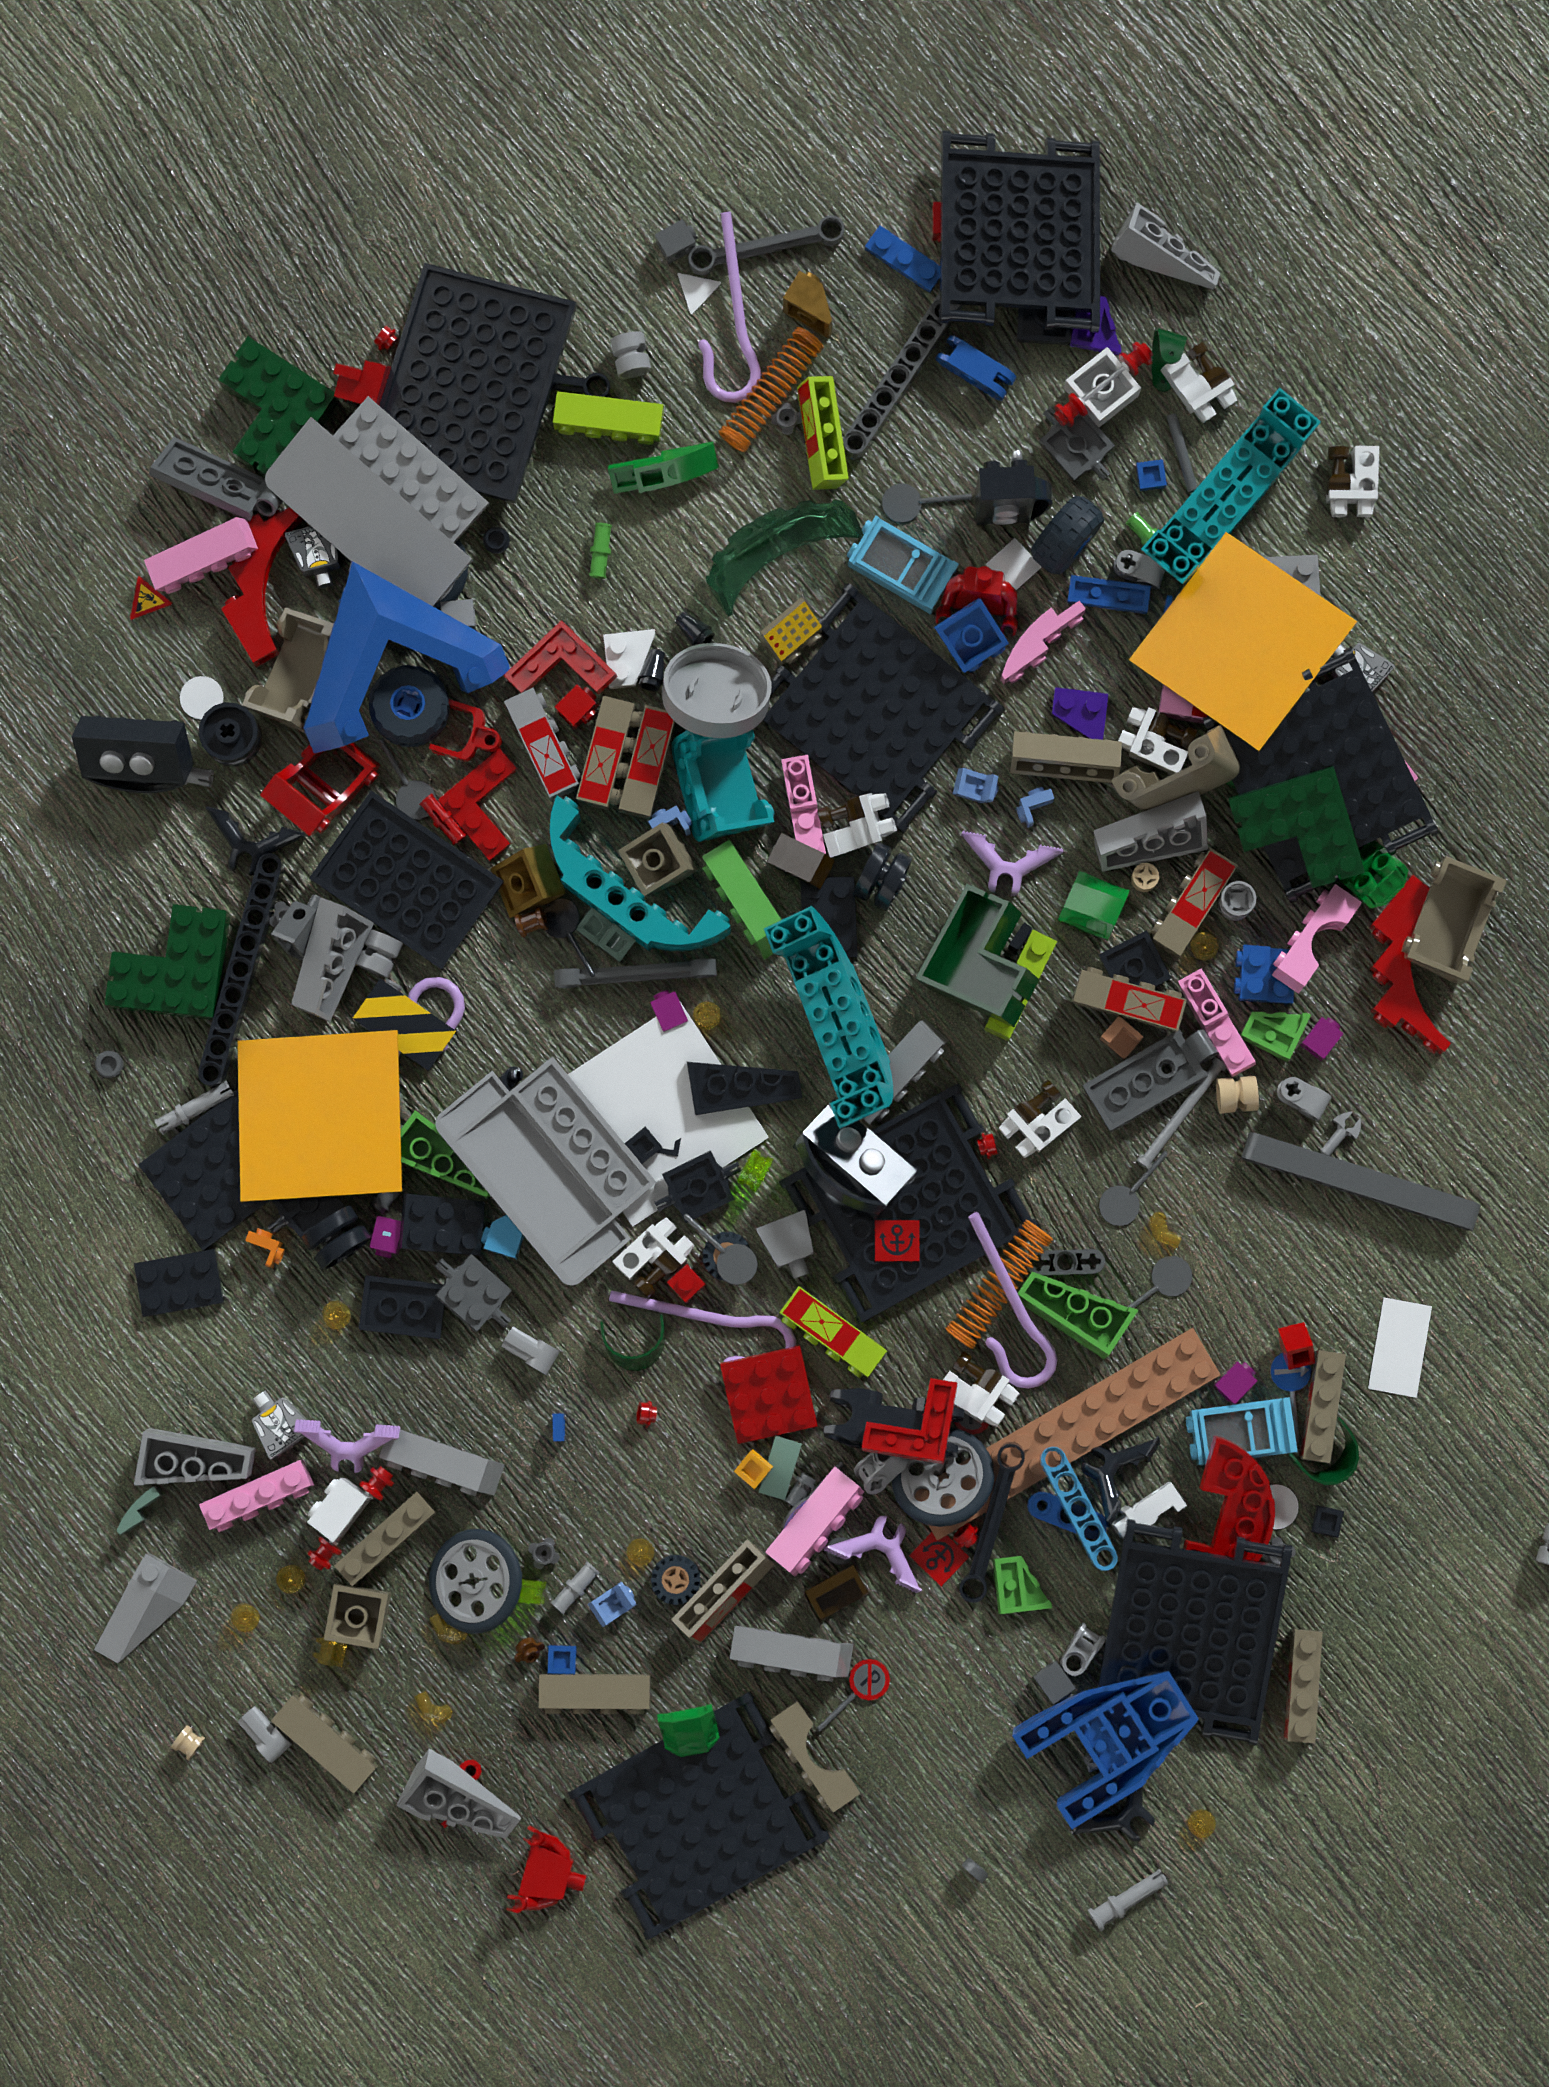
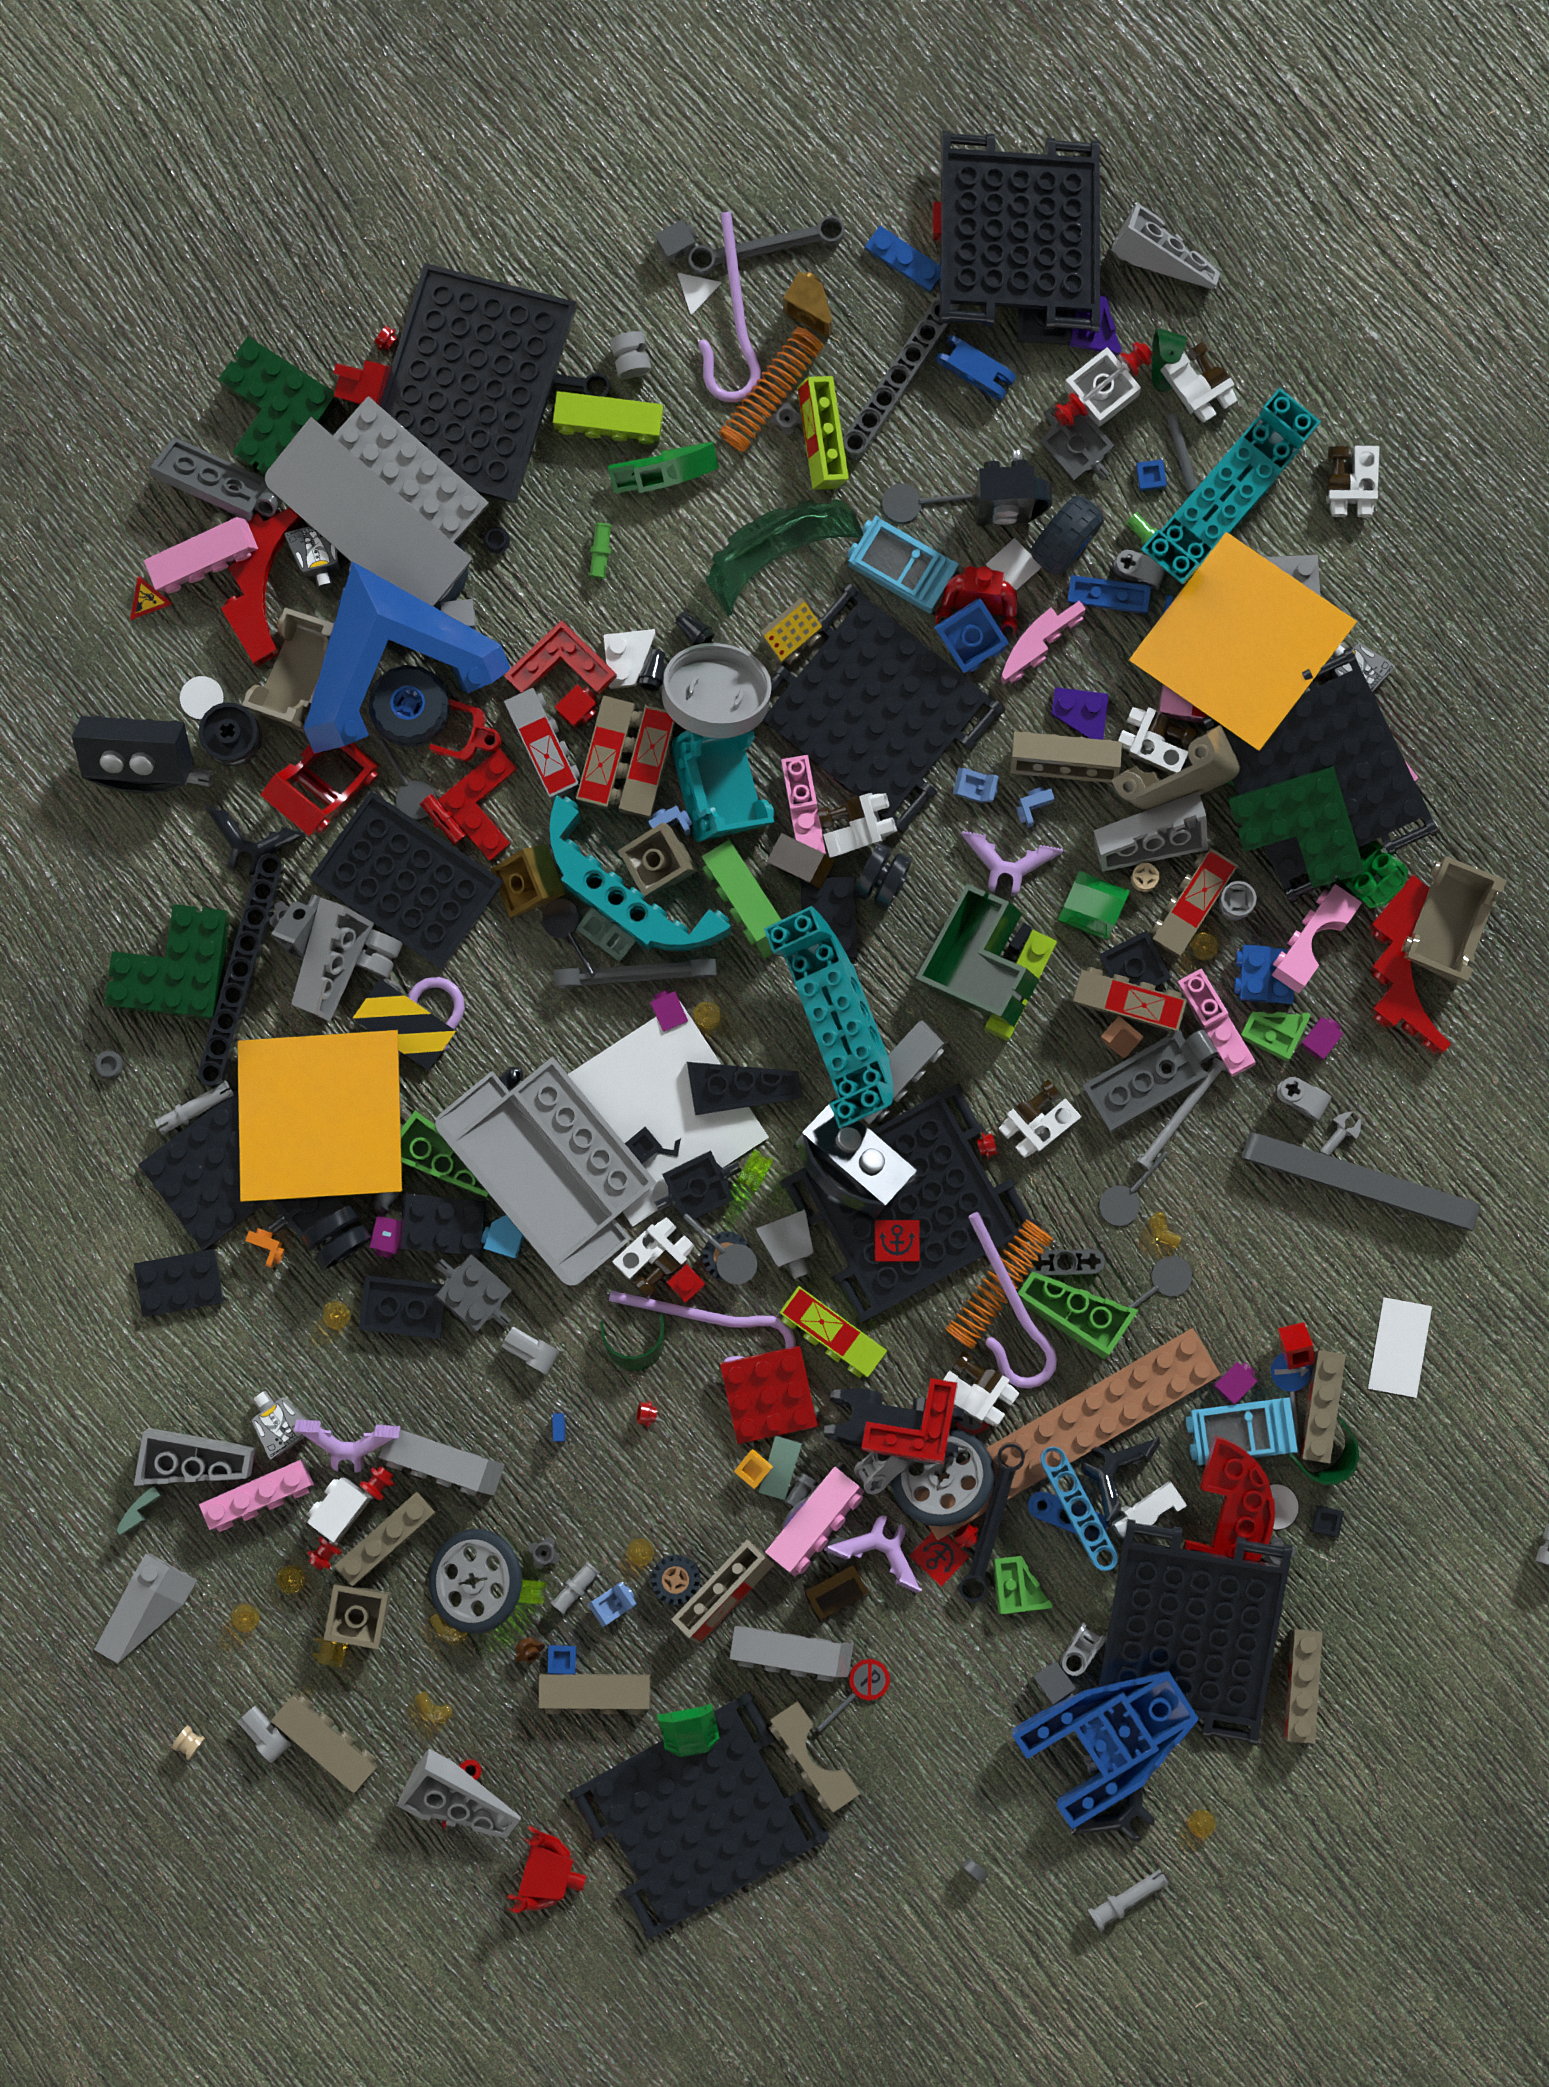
reddish brown bush [515,906,549,938] -> none
tan wheel [1216,1076,1259,1114] -> none

